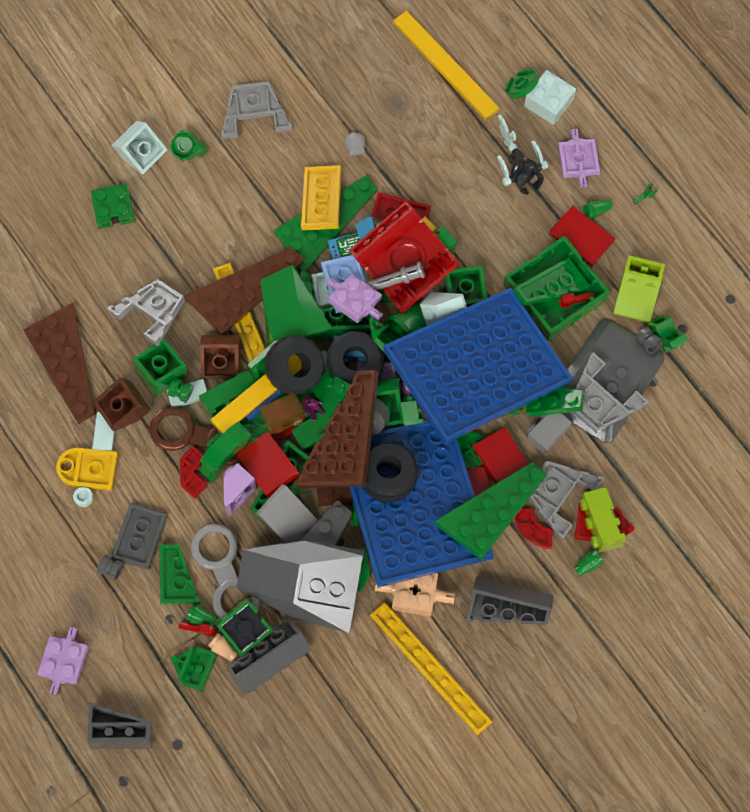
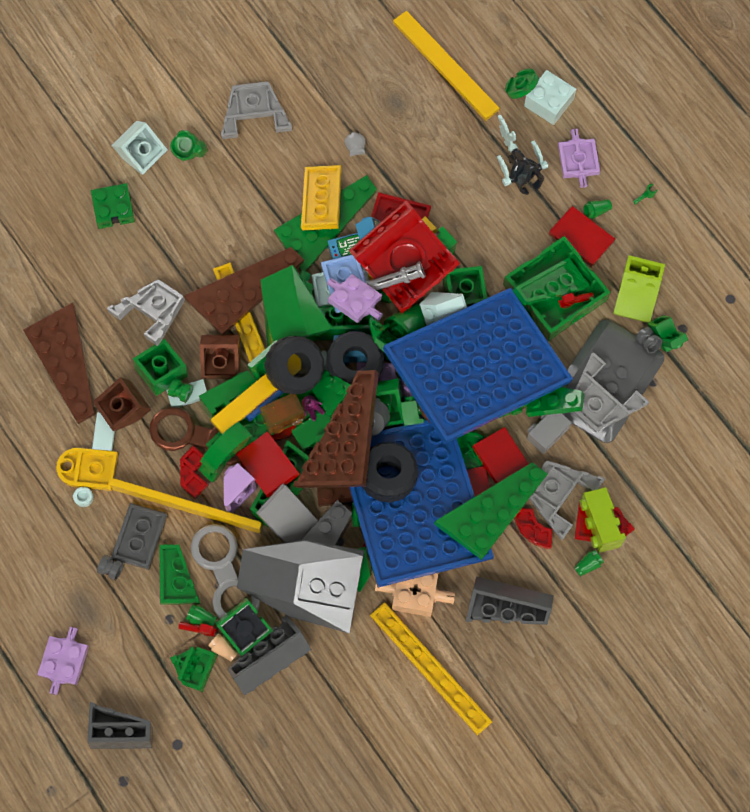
none -> yellow tile [110,478,263,534]

